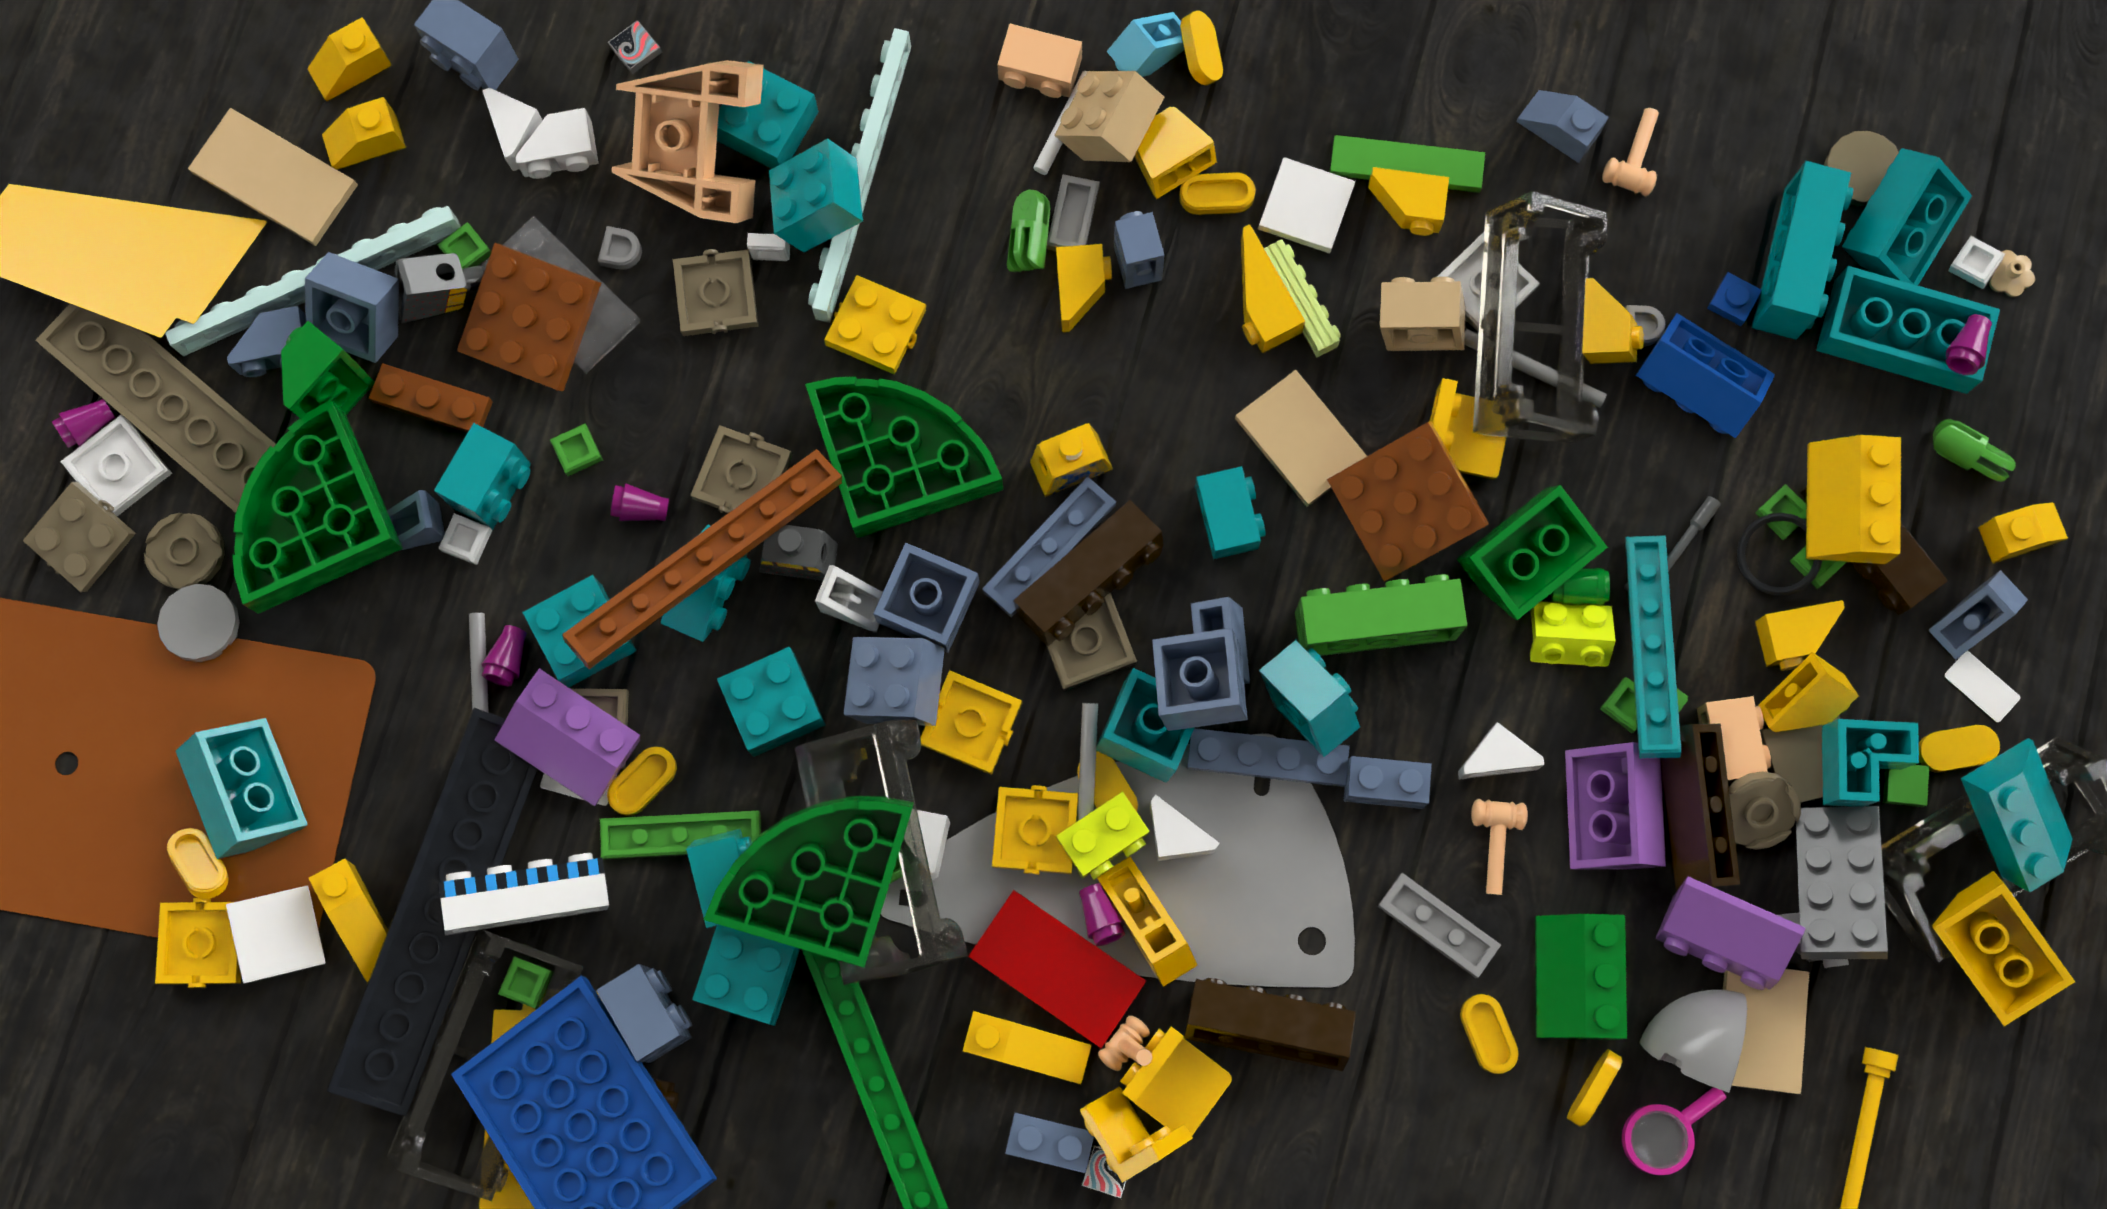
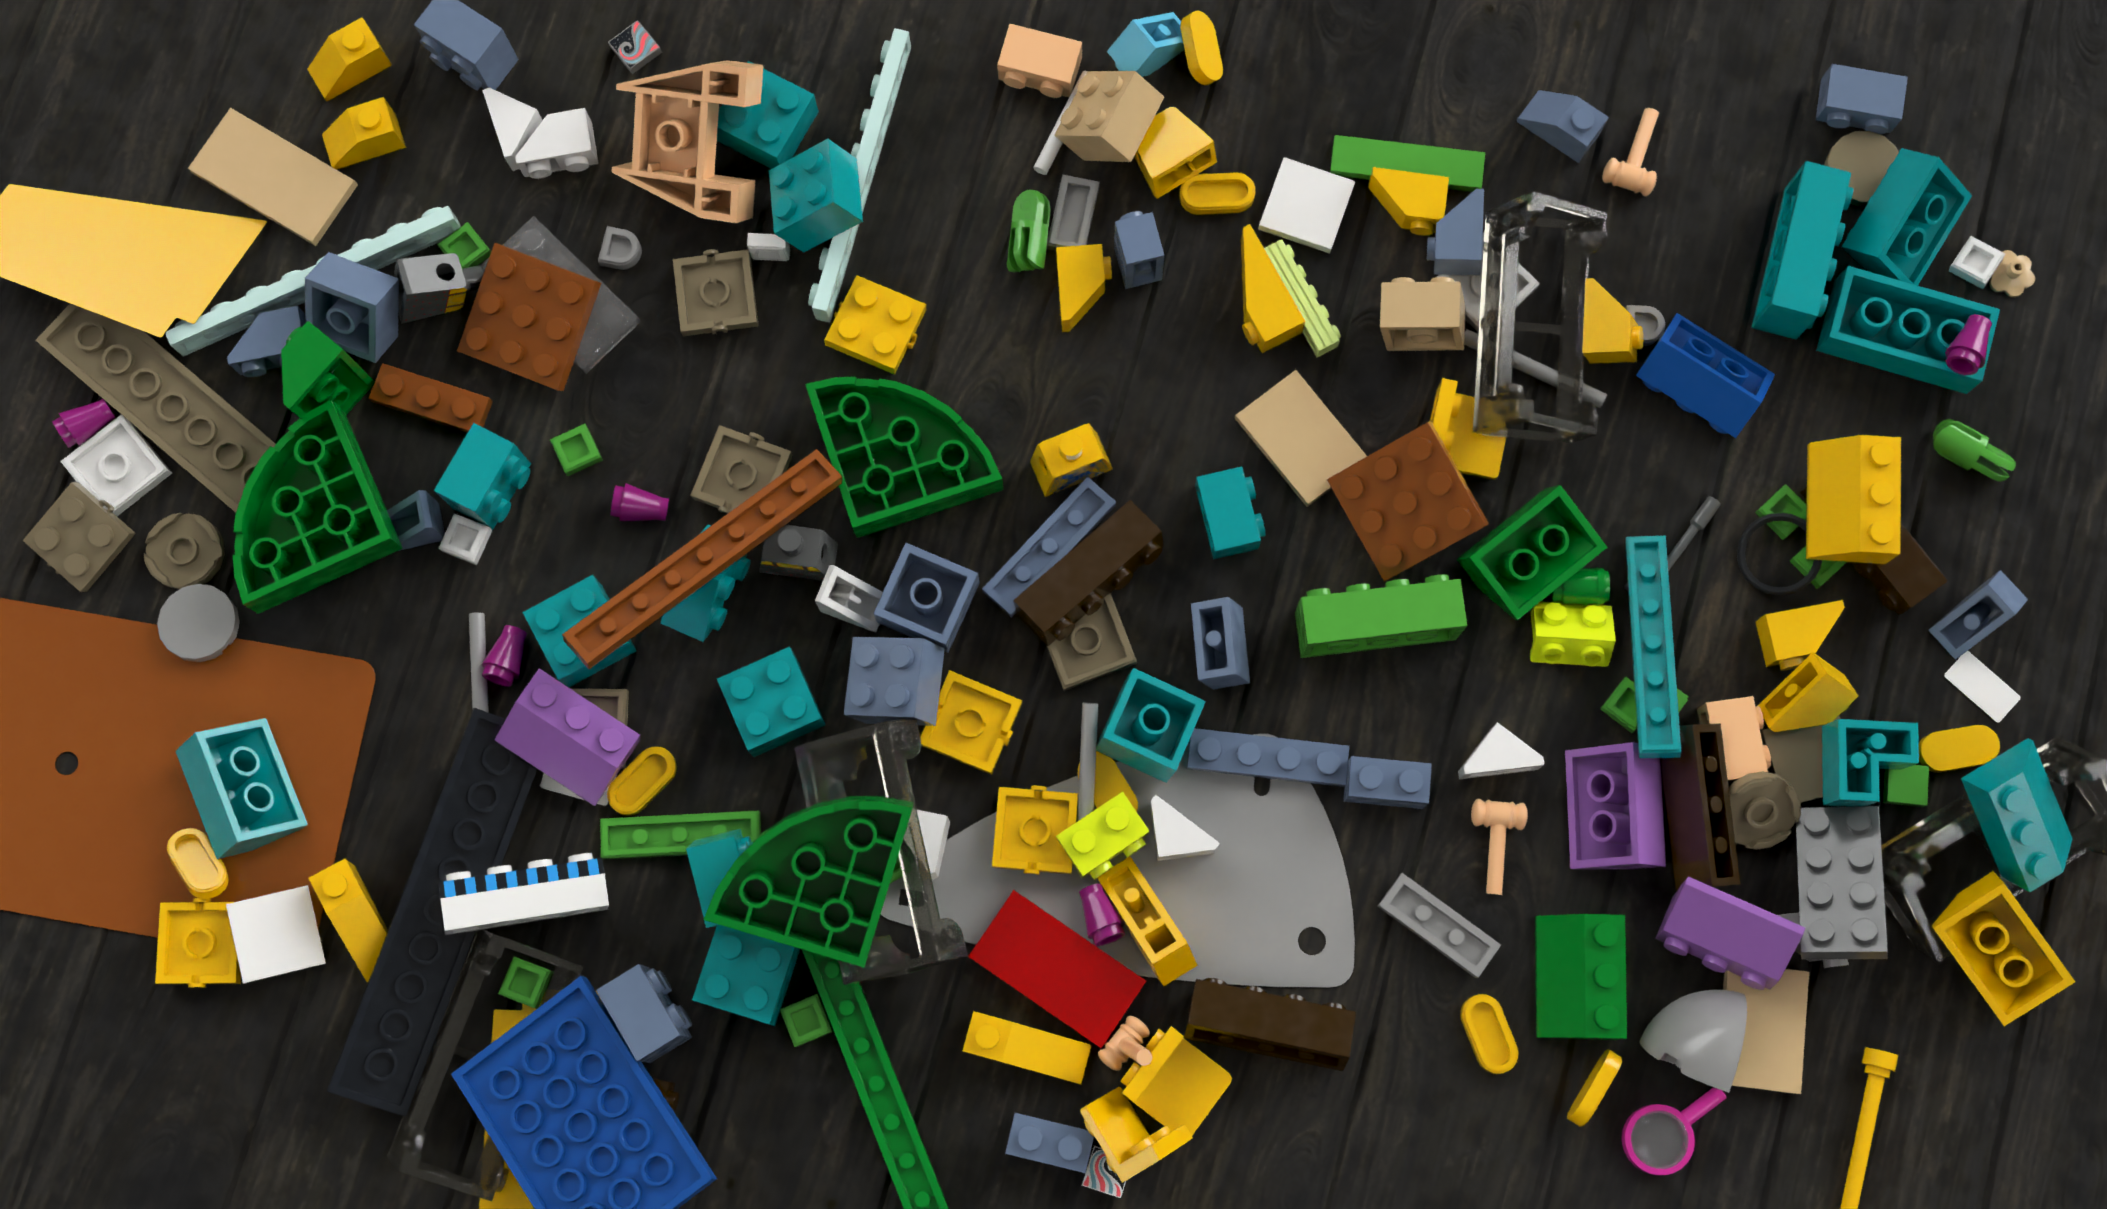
sand blue brick [1152,628,1248,731] -> none
teal brick [1259,640,1360,757] -> none
blue plate [1707,272,1762,326] -> none
yellow slope [1978,502,2068,563] -> none
none -> bright green tile [780,994,833,1047]
none -> sand blue slope [1427,189,1484,276]
none -> sand blue brick [1815,64,1908,135]

